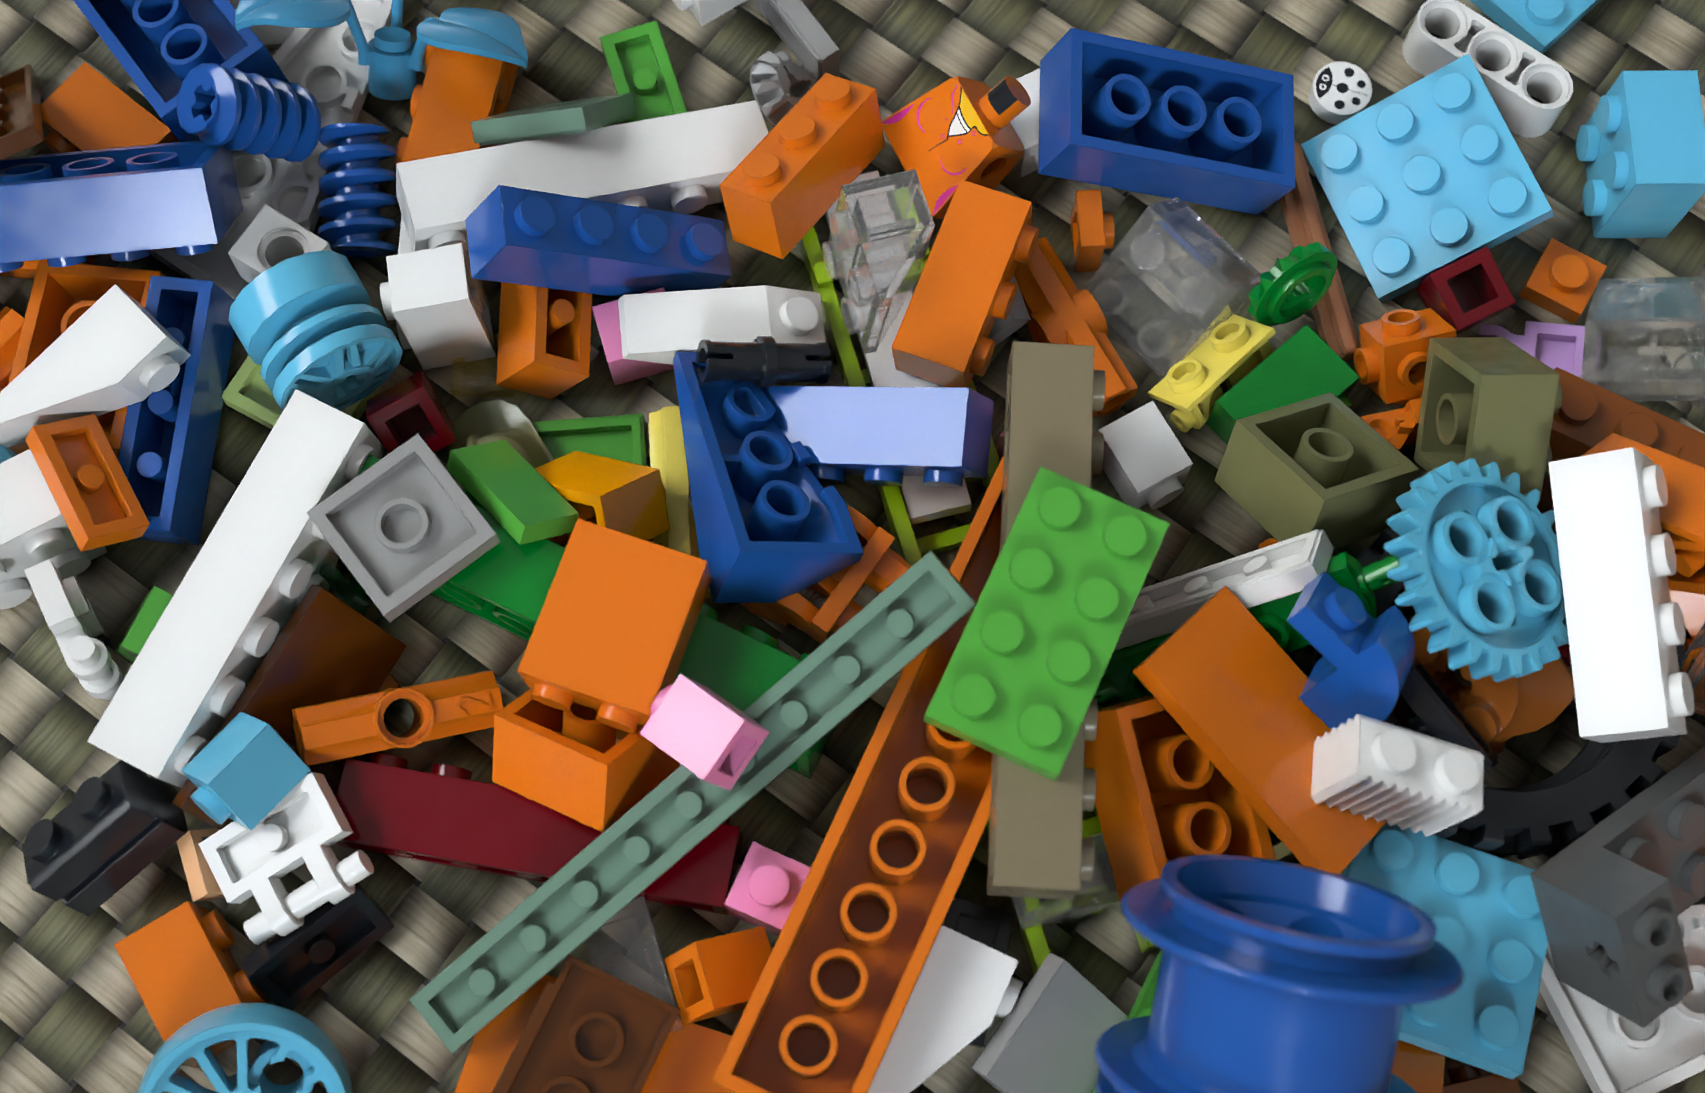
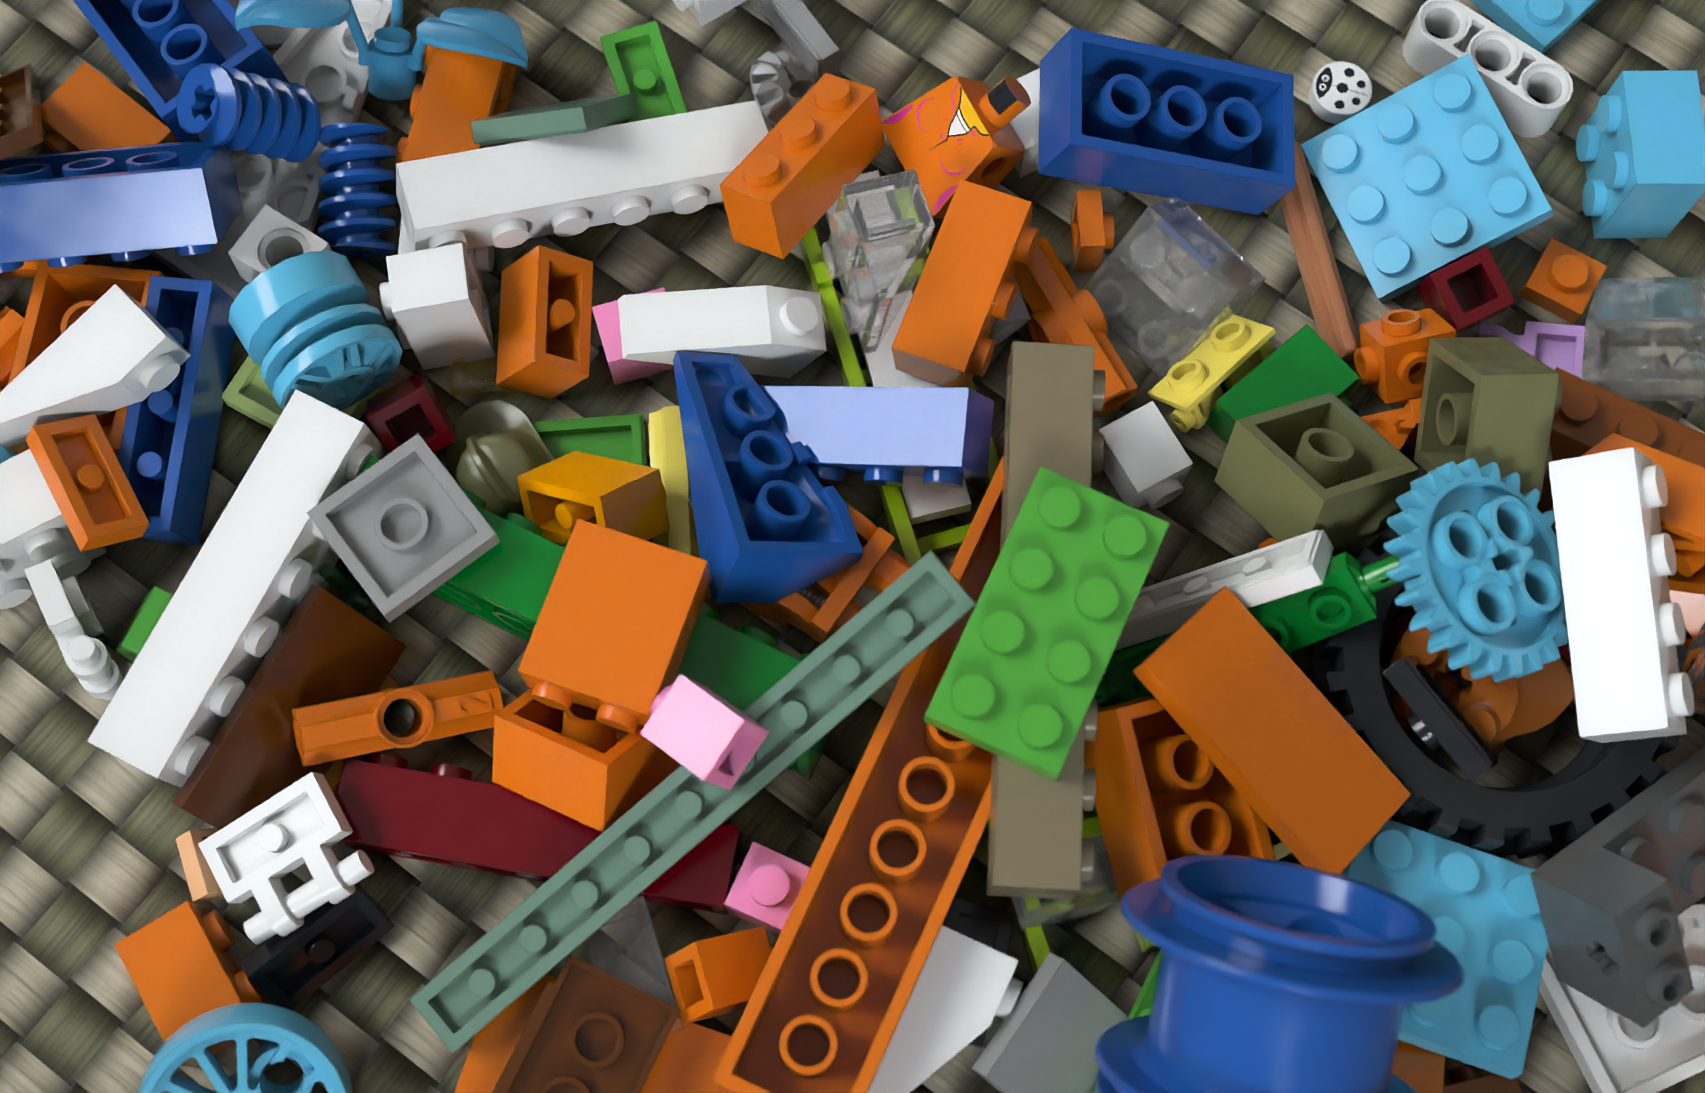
black brick [22,760,188,916] -> none
medium azure brick [181,712,311,831] -> none
bright green tile [446,439,579,545] -> none
blue brick [465,185,732,297] -> none
black pin [696,336,832,388] -> none
green gear [1247,242,1338,327] -> none
blue brick [1287,571,1415,730] -> none
white brick [1311,714,1484,837] -> none

